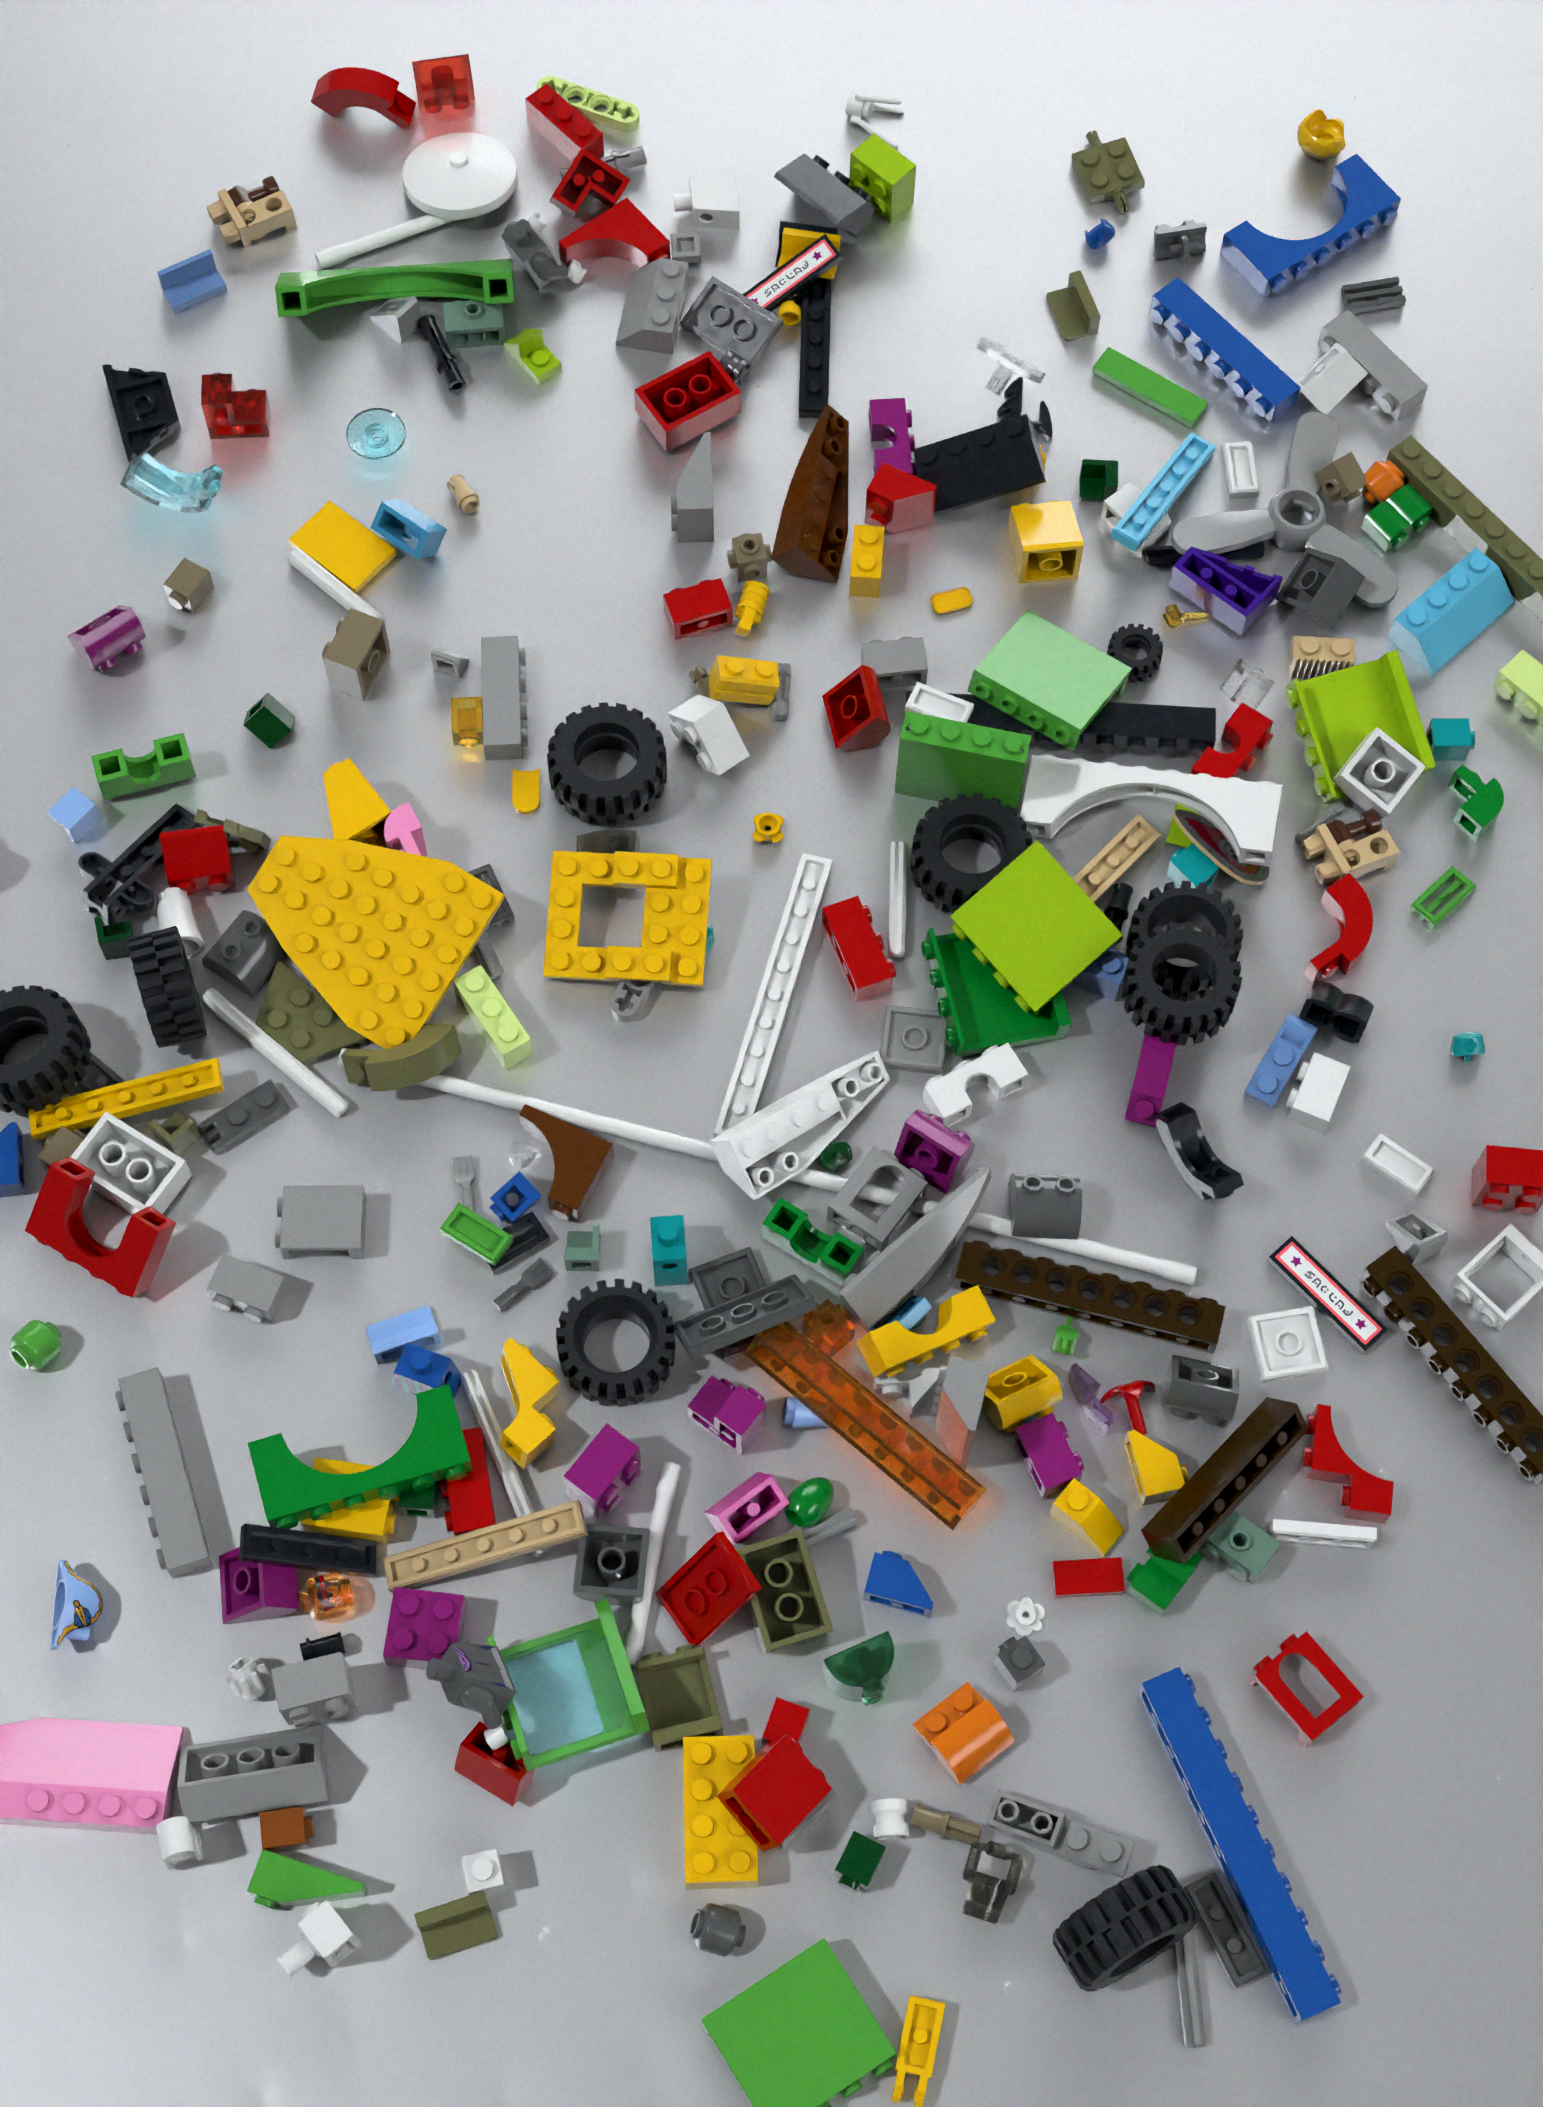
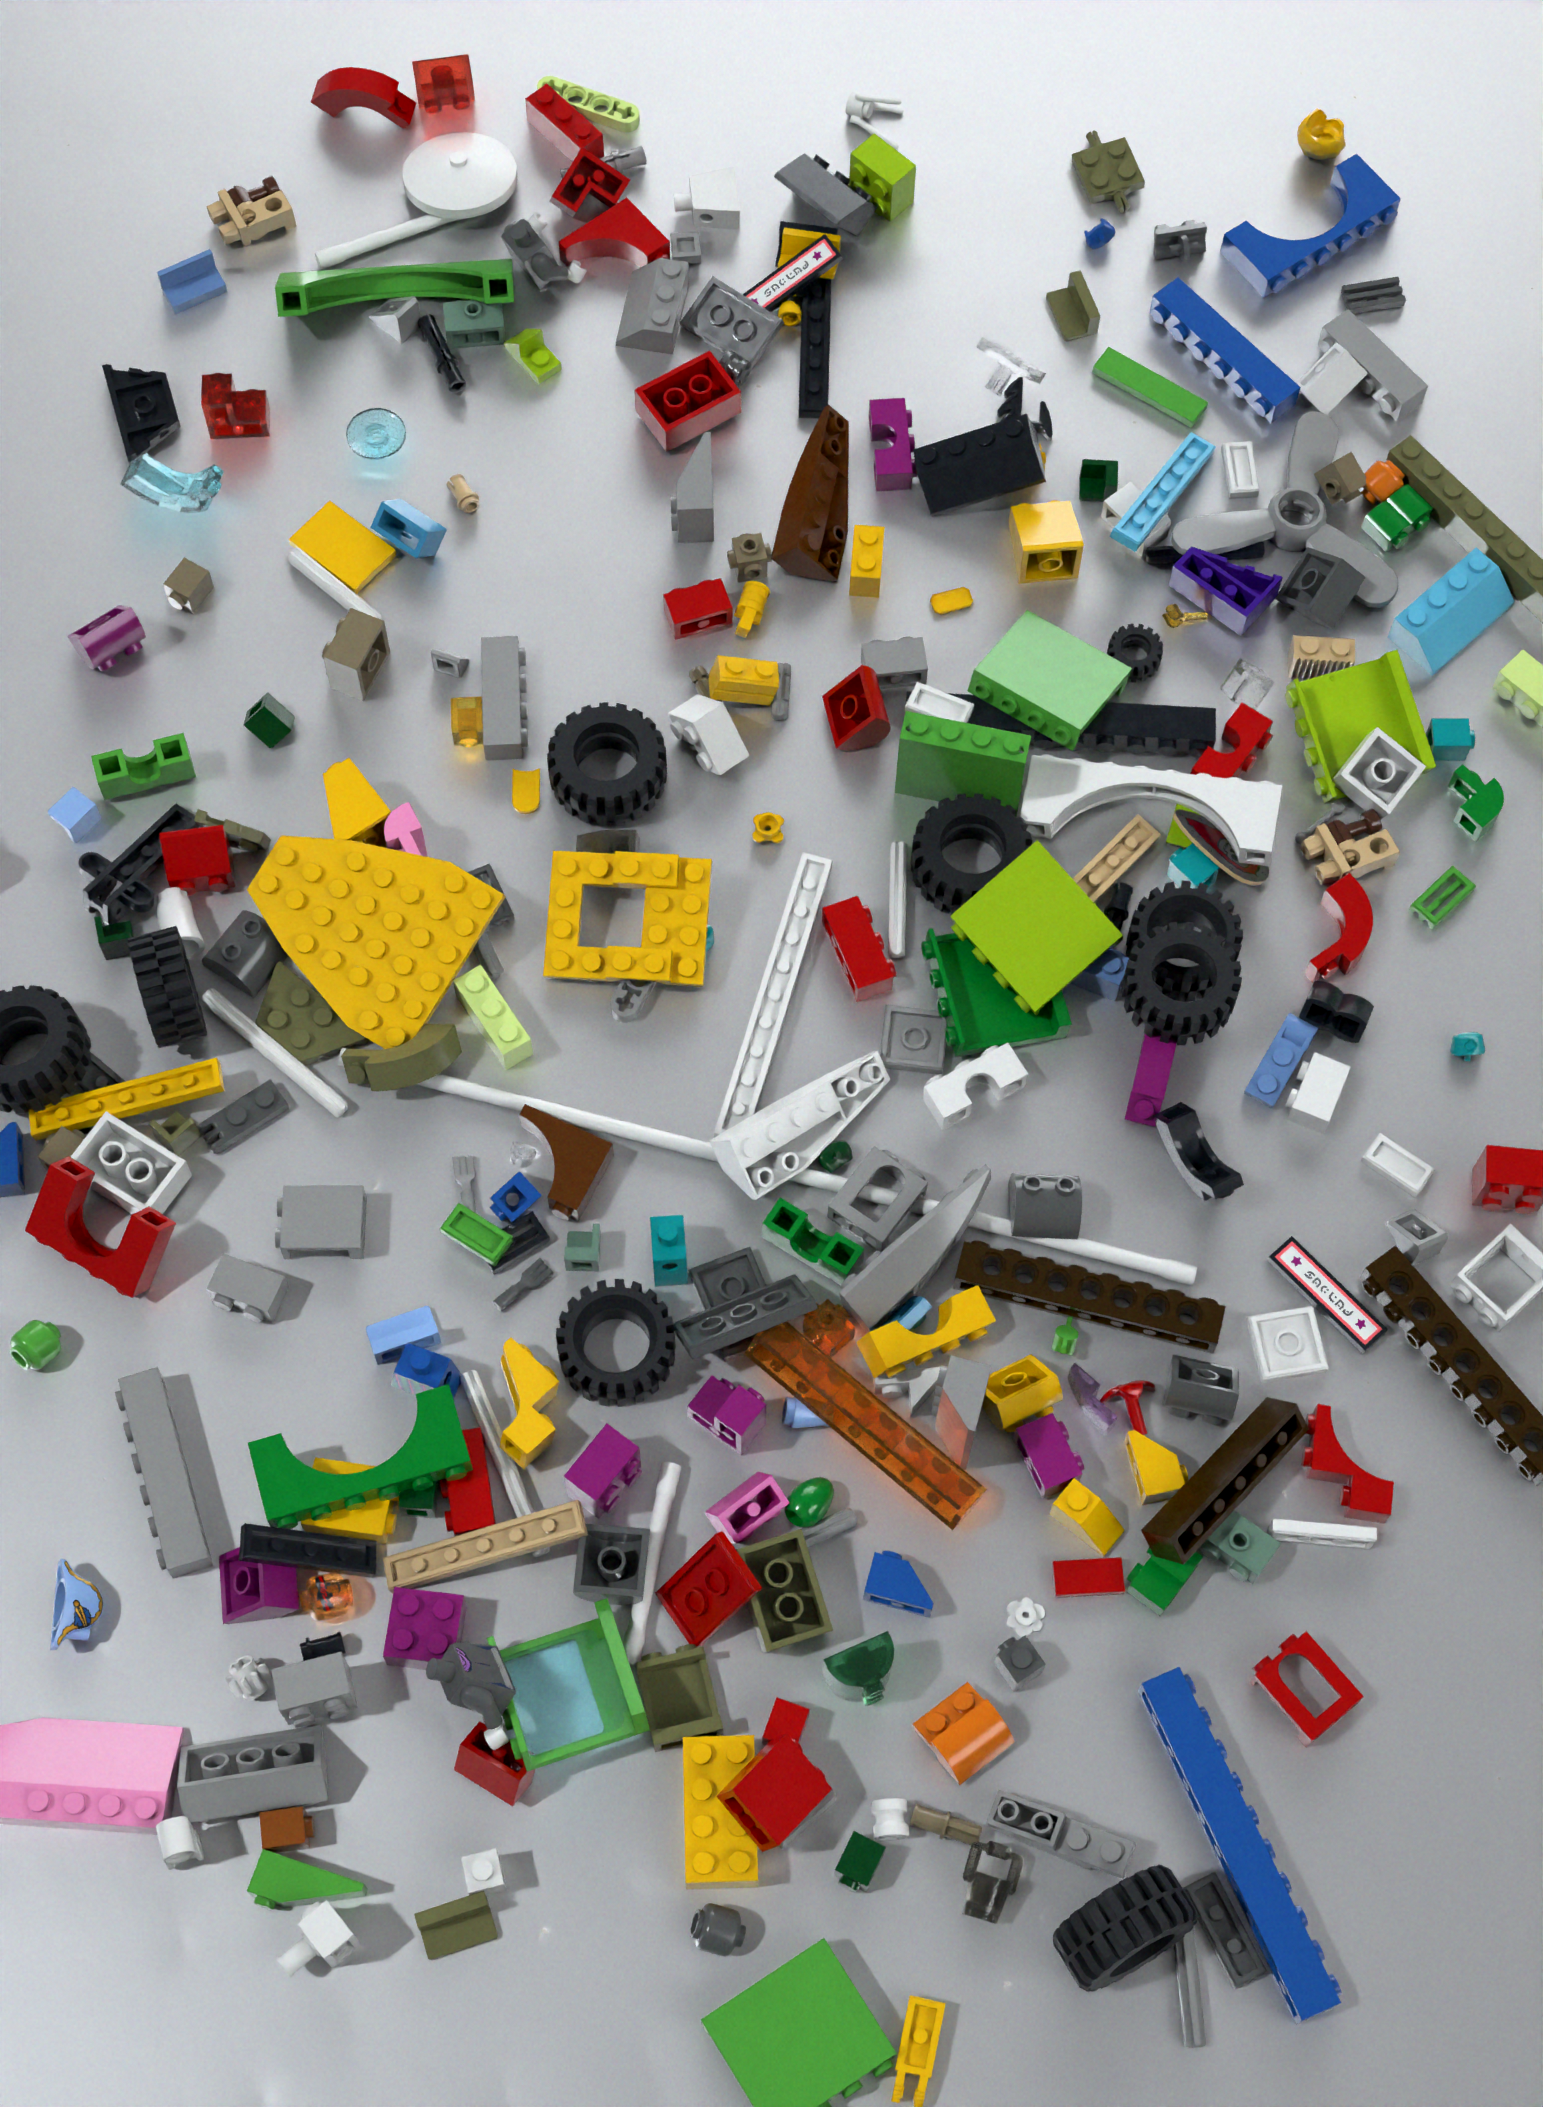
red slope [865,462,937,534] -> none
magenta brick [894,1109,975,1194] -> none

